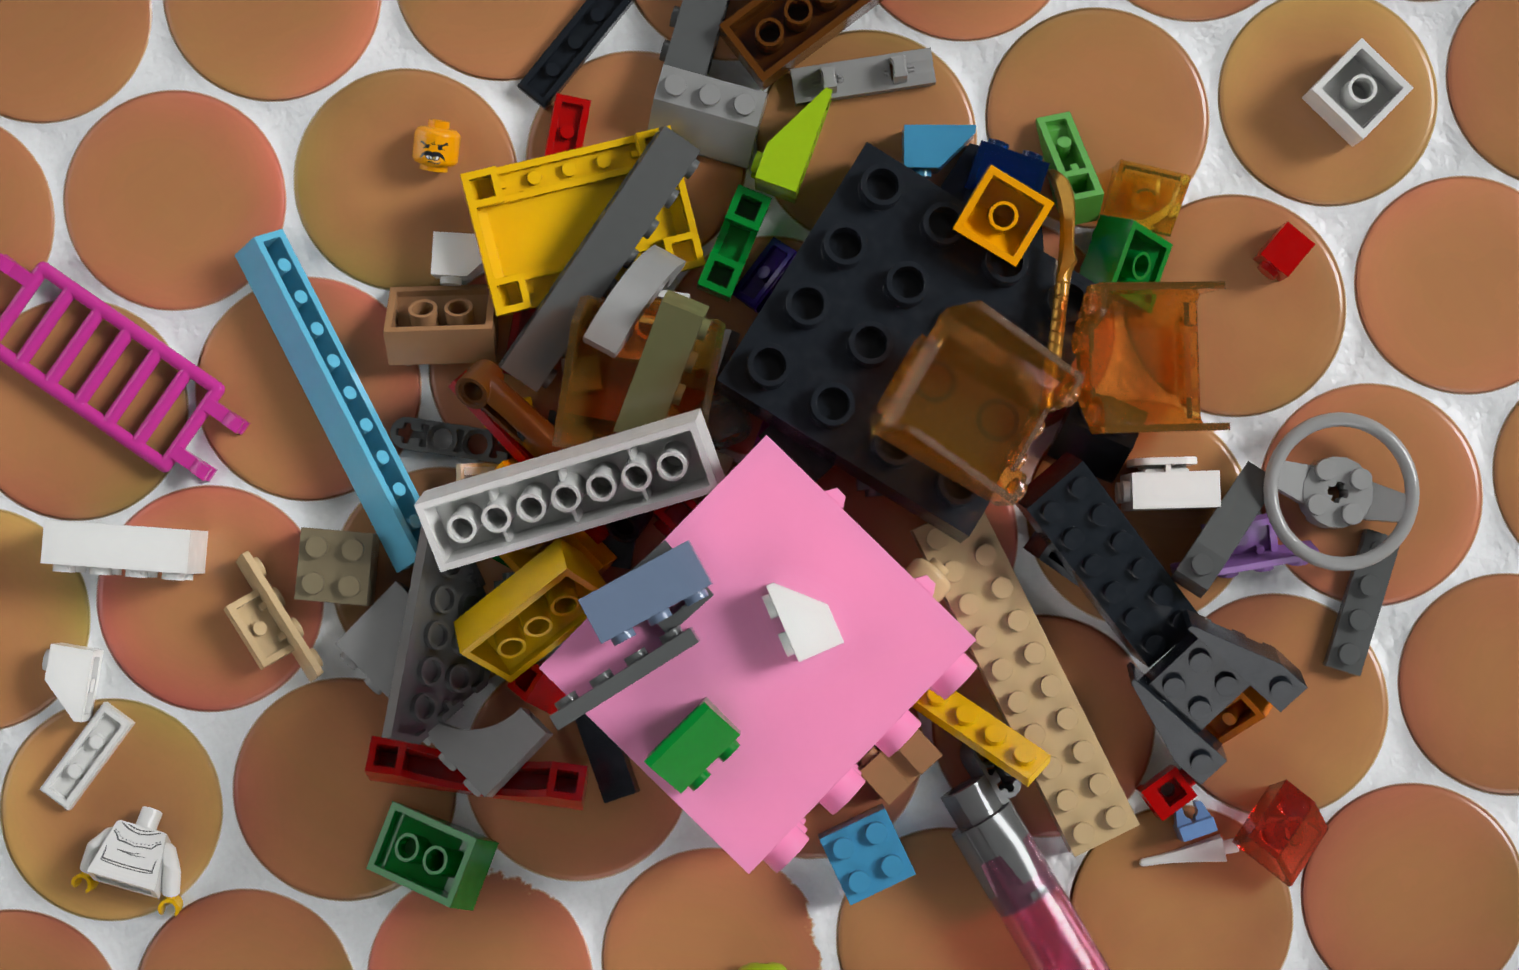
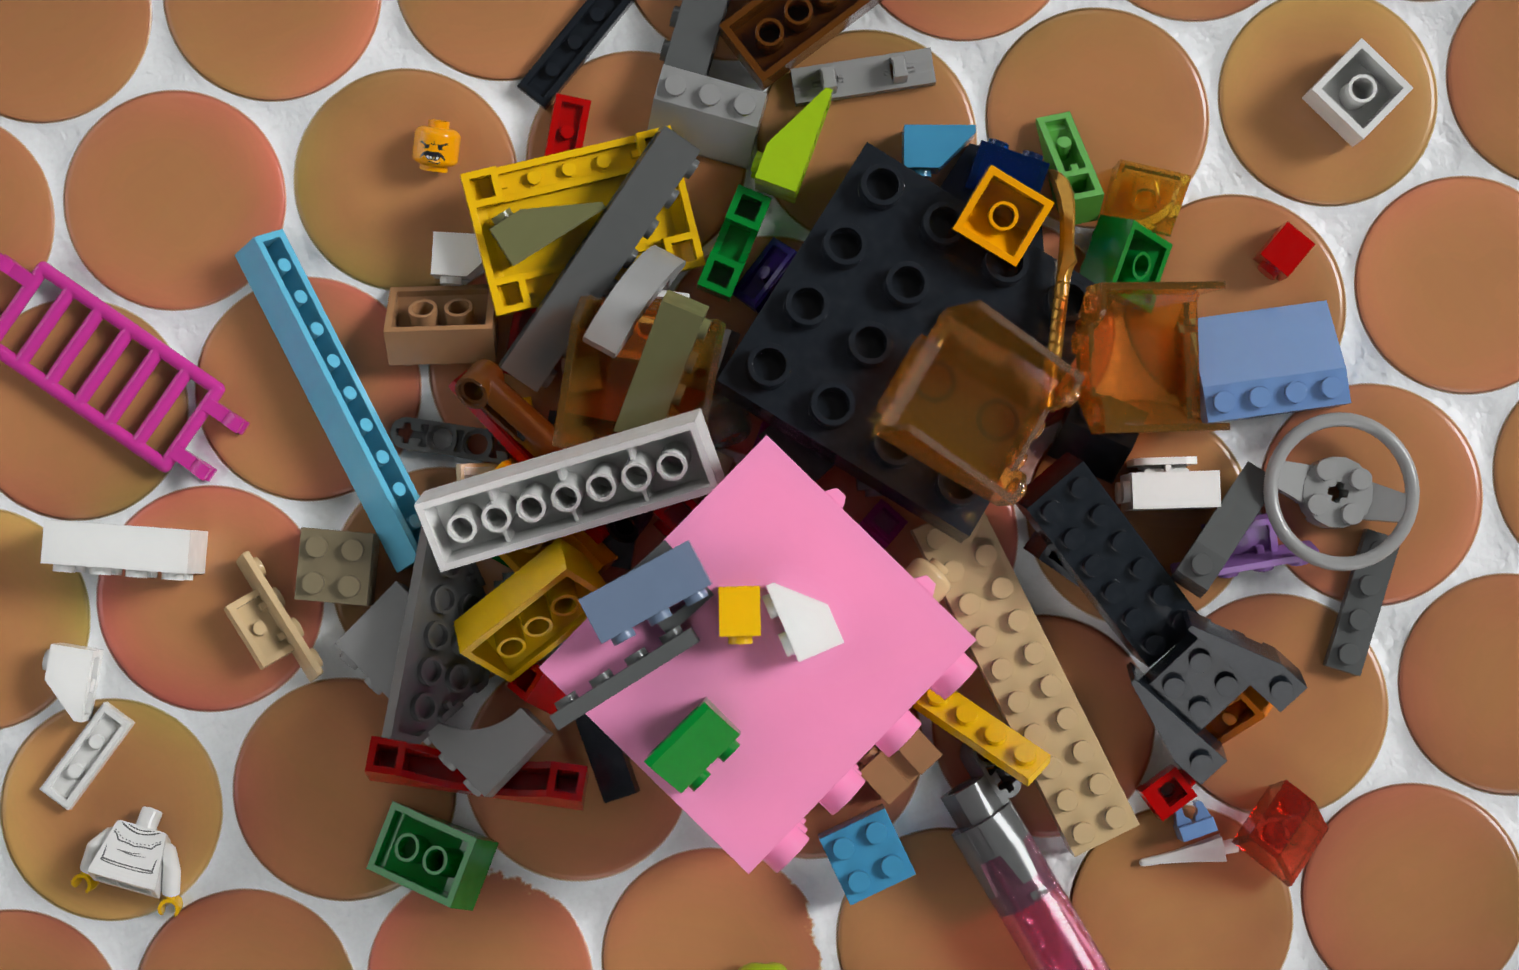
none -> olive slope [489,202,606,267]
none -> yellow brick [718,586,761,644]
none -> magenta slope [859,498,908,549]
none -> medium blue slope [1185,300,1351,425]

